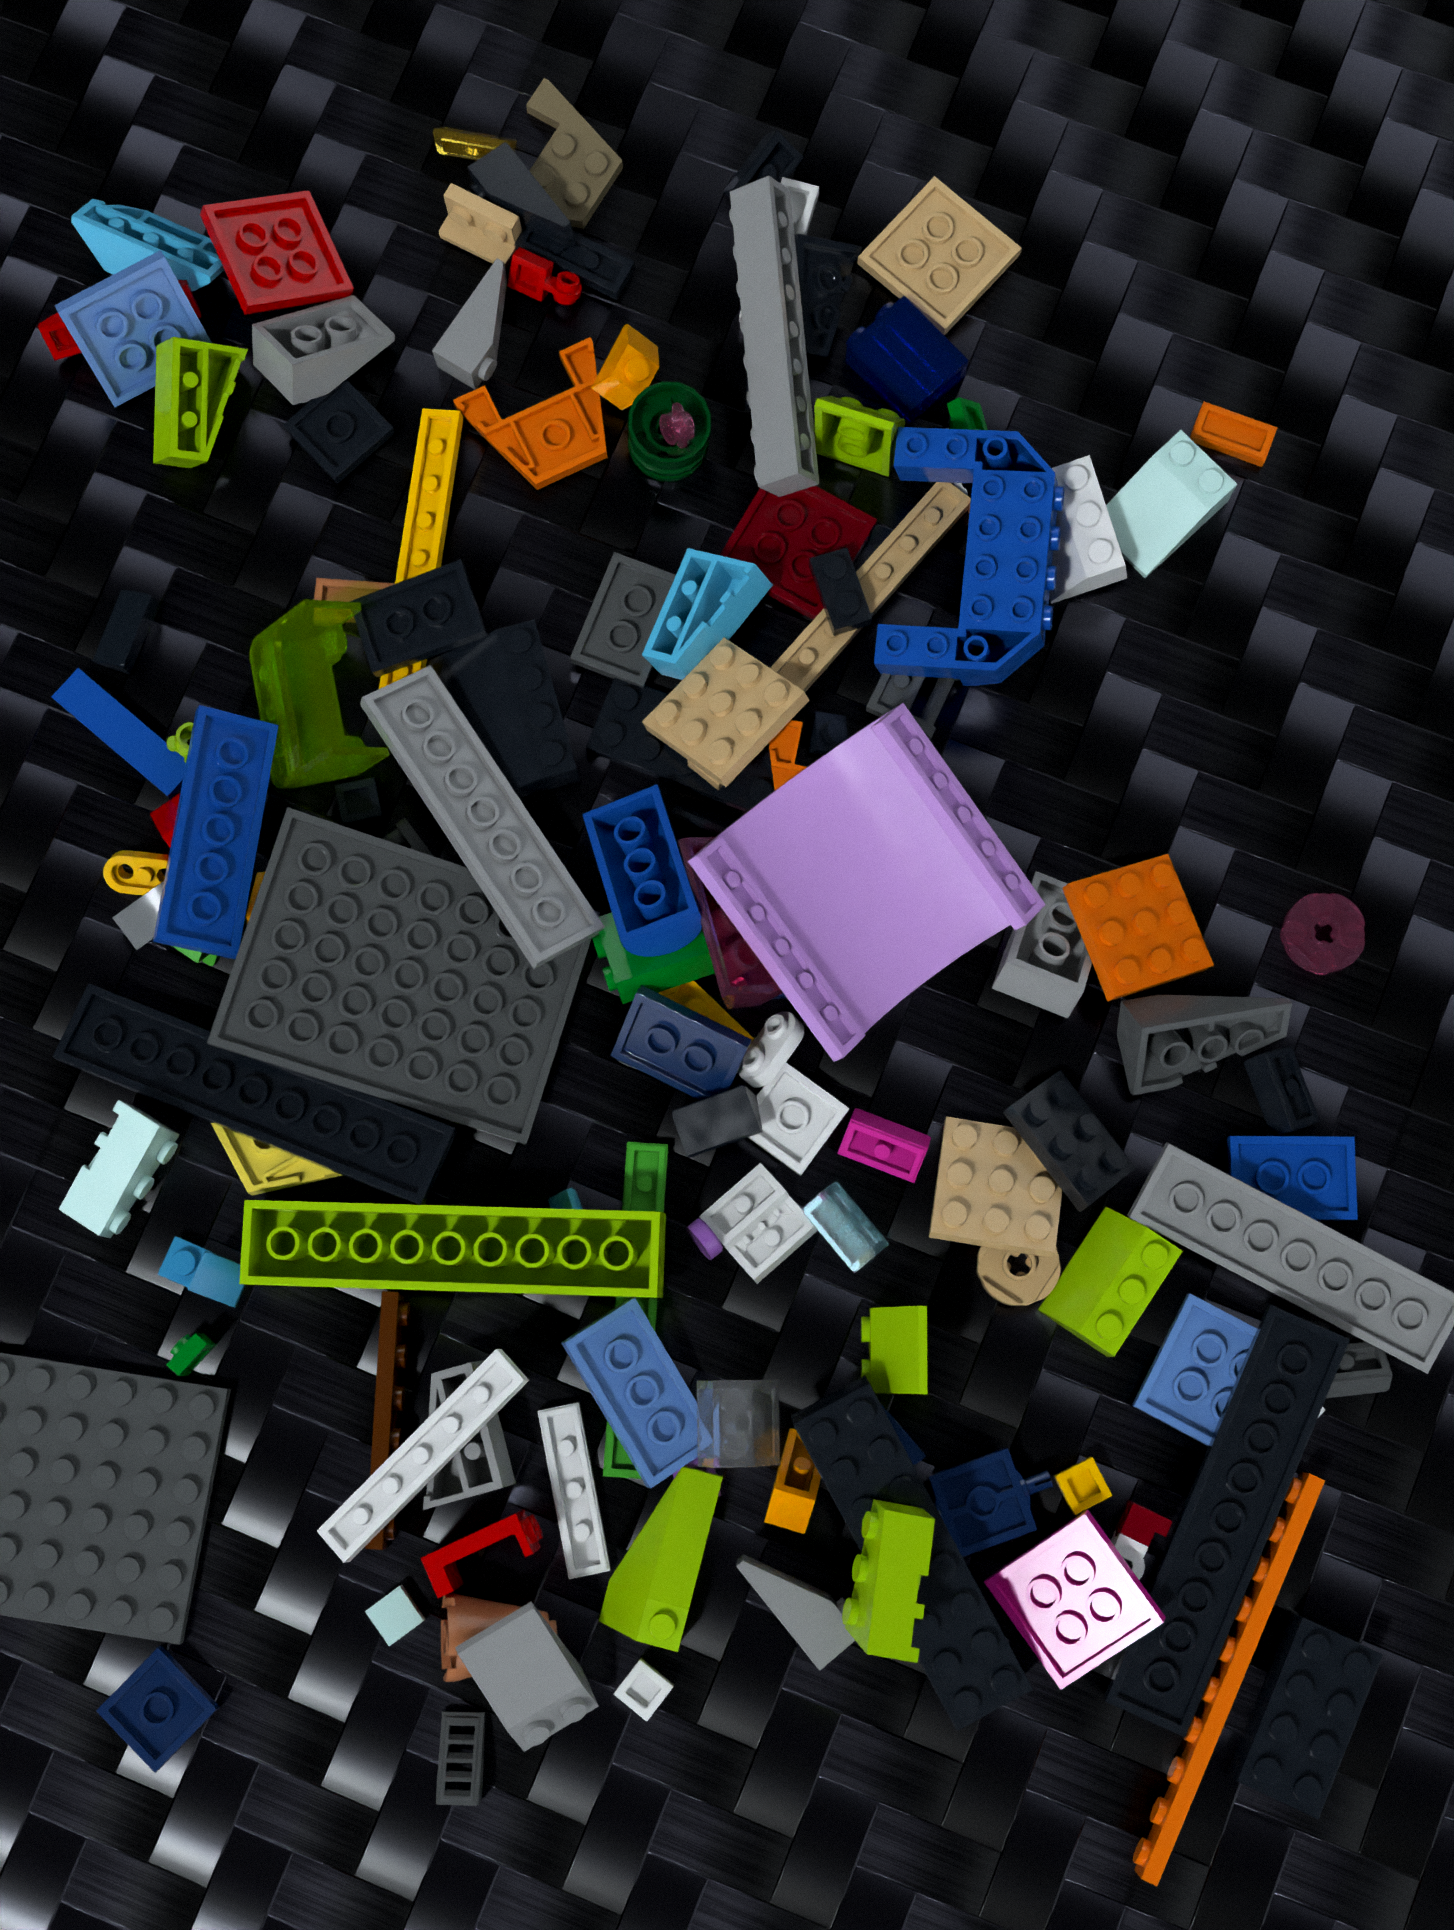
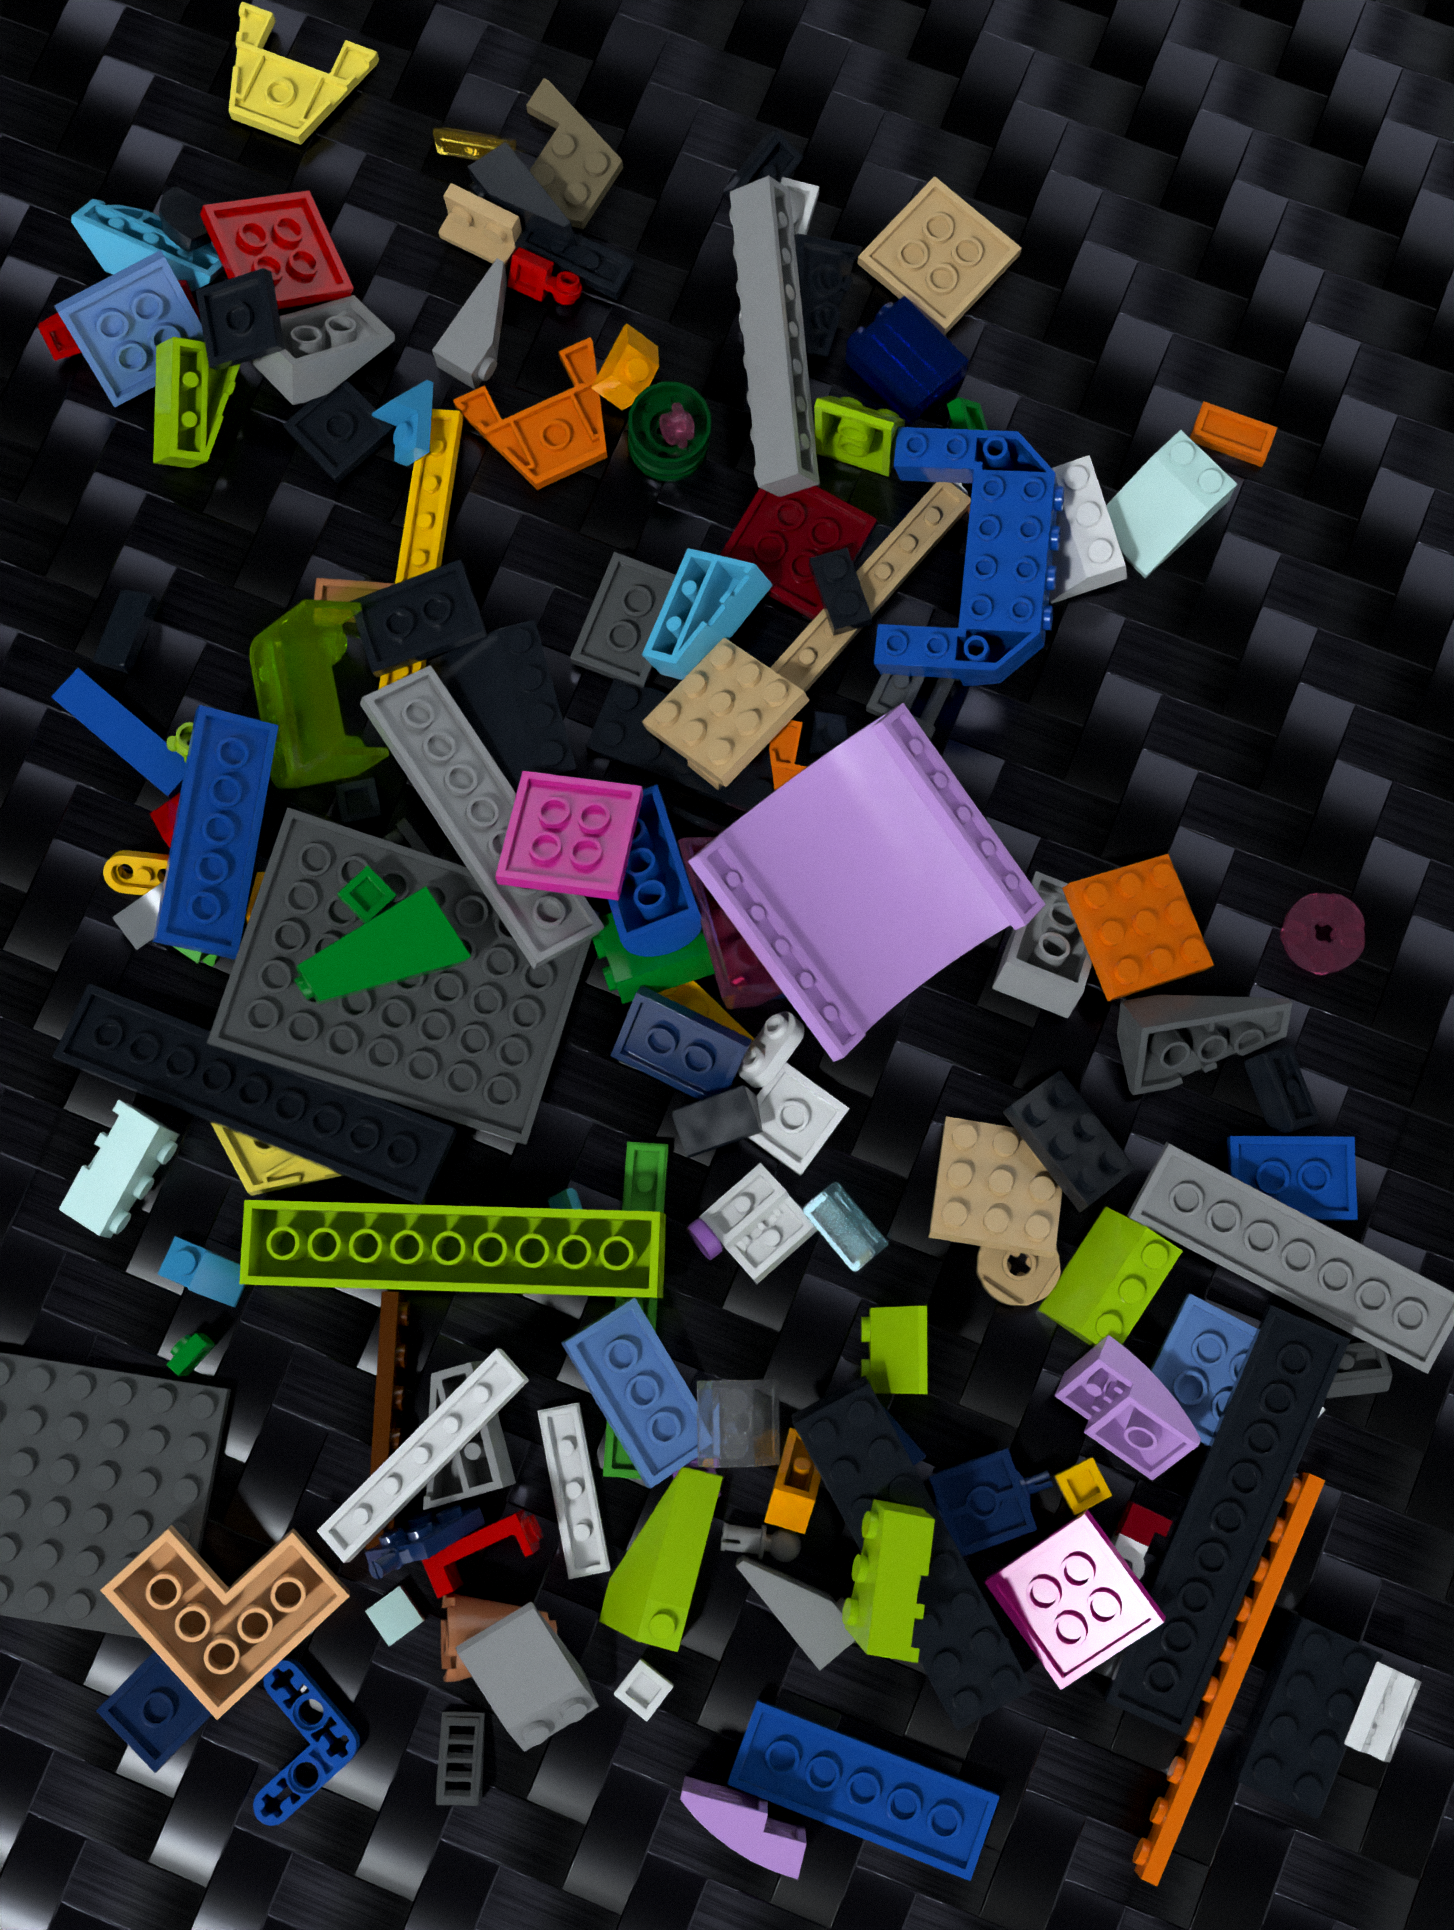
dark pink slope [837,1108,931,1183] -> none
none -> light nougat brick [100,1525,350,1720]
none -> black tile [159,186,212,252]
none -> black plate [196,268,285,370]
none -> light yellow wing [228,2,379,145]
none -> blue beam [253,1658,360,1826]
none -> green slope [294,886,471,1005]
none -> green plate [337,865,397,924]
none -> dark blue plate [365,1502,485,1579]
none -> dark azure slope [372,380,434,466]
none -> dark pink plate [495,771,643,901]
none -> lavender slope [680,1776,807,1879]
none -> light grey pin [720,1523,802,1562]
none -> blue plate [727,1699,1000,1881]
none -> lavender slope [1055,1335,1201,1480]
none -> white slope [1344,1662,1422,1763]

